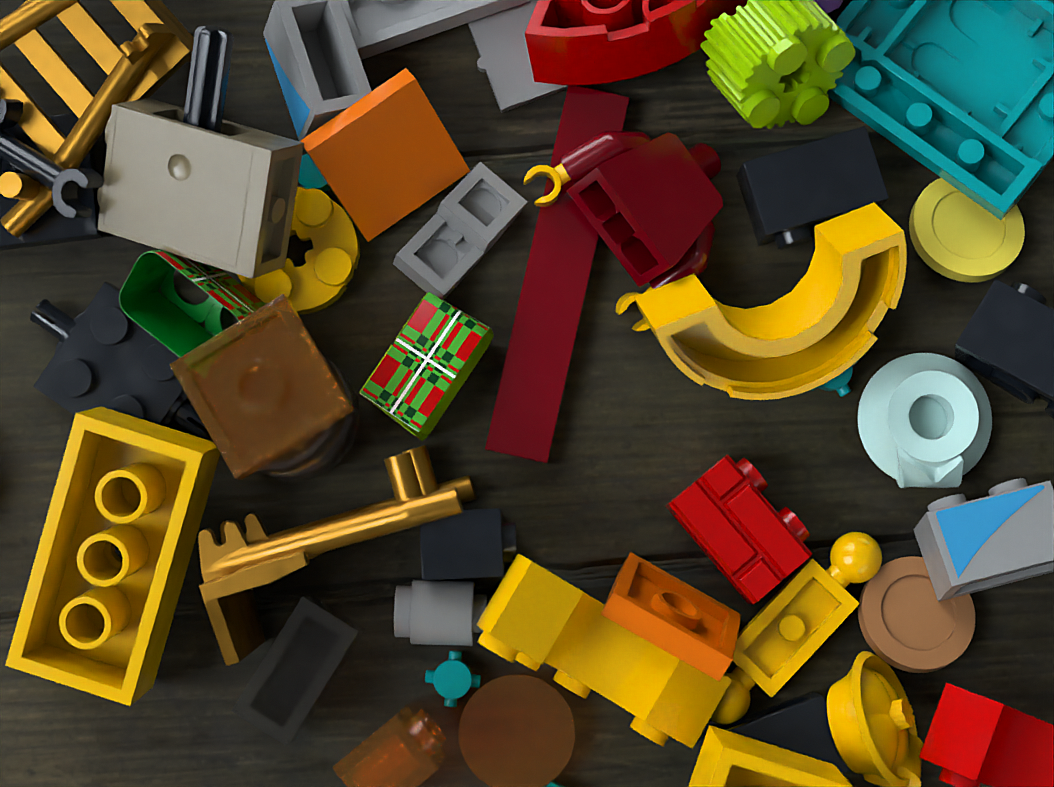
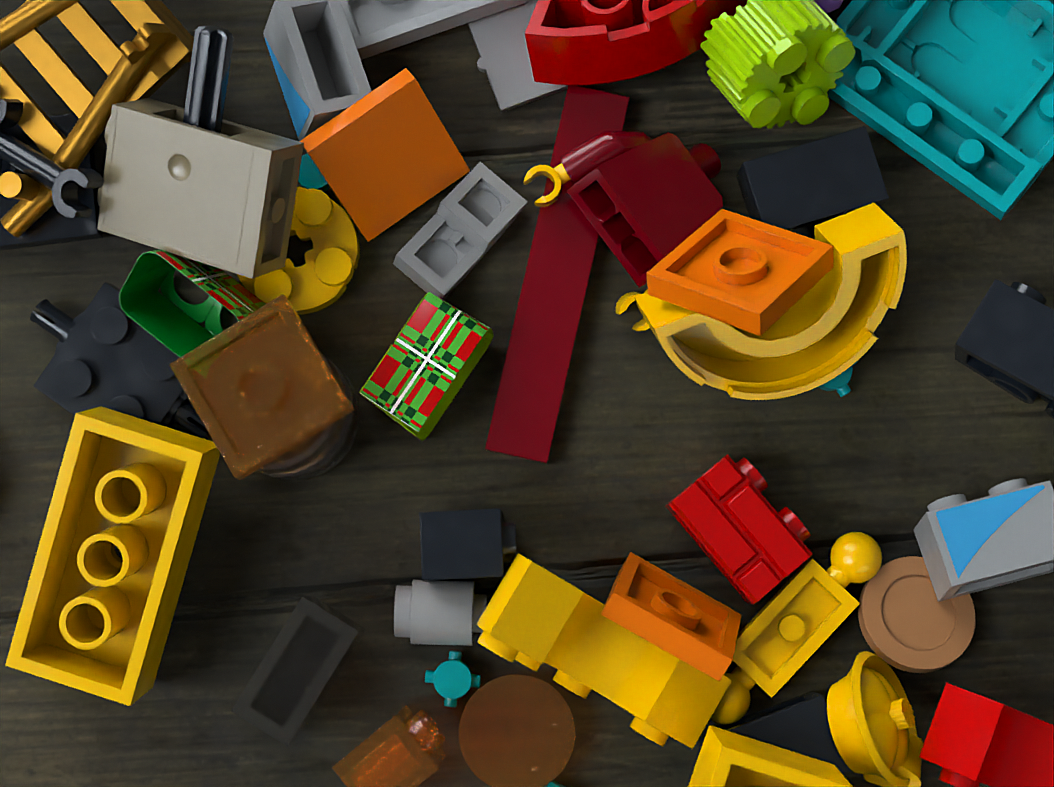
pearl gold hand [198,445,476,666] -> none
light aqua piece [858,353,992,488] -> none
light yellow piece [909,178,1025,283] -> none
none -> orange tile [646,209,834,336]

